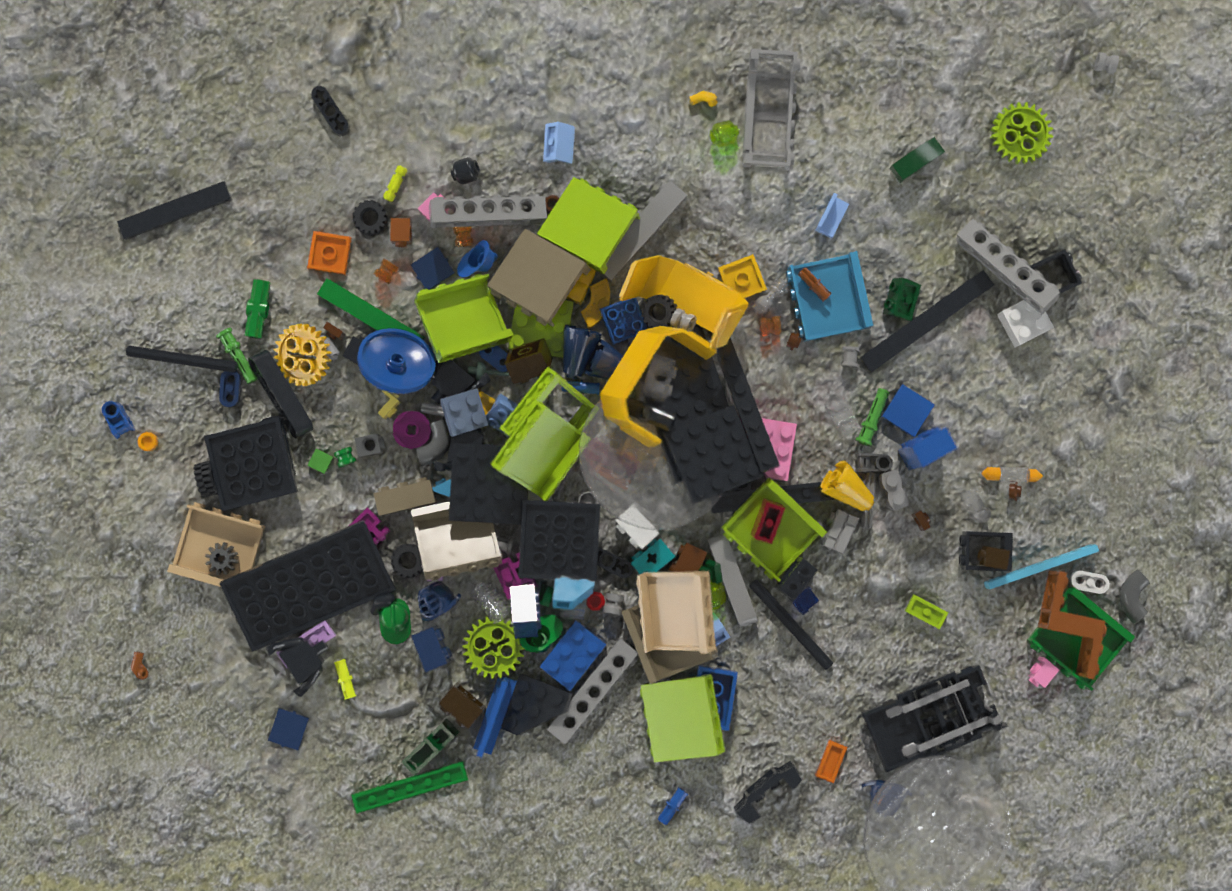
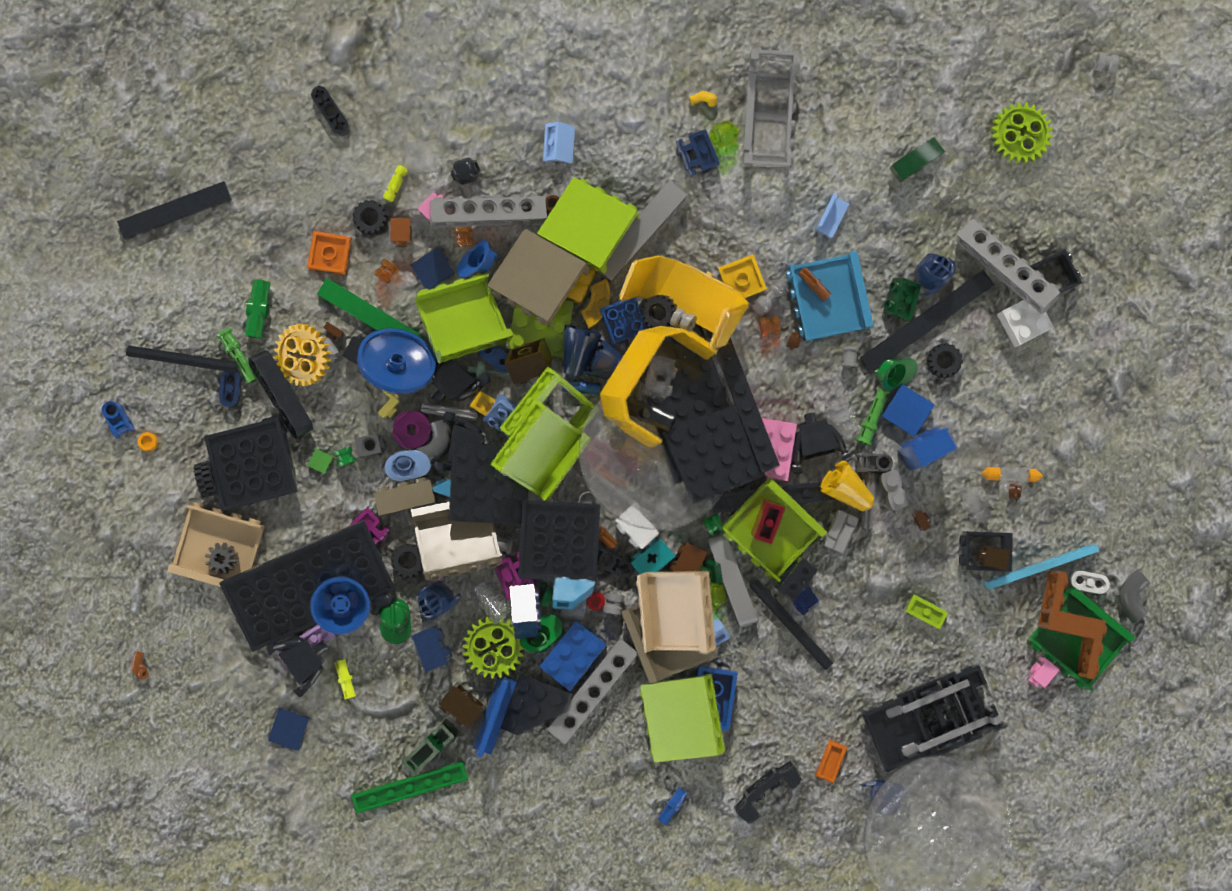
sand blue plate [440,388,488,436] -> none
none -> blue piece [311,577,370,634]
none -> light blue piece [385,450,431,481]
none -> dark orange axle [599,525,618,550]
none -> dark blue plate [676,129,720,177]
none -> green wheel [703,513,723,536]
none -> black torso [791,412,851,474]
none -> green piece [875,358,917,391]
none -> dark blue piece [913,253,956,296]
none -> black tyre [926,343,963,378]

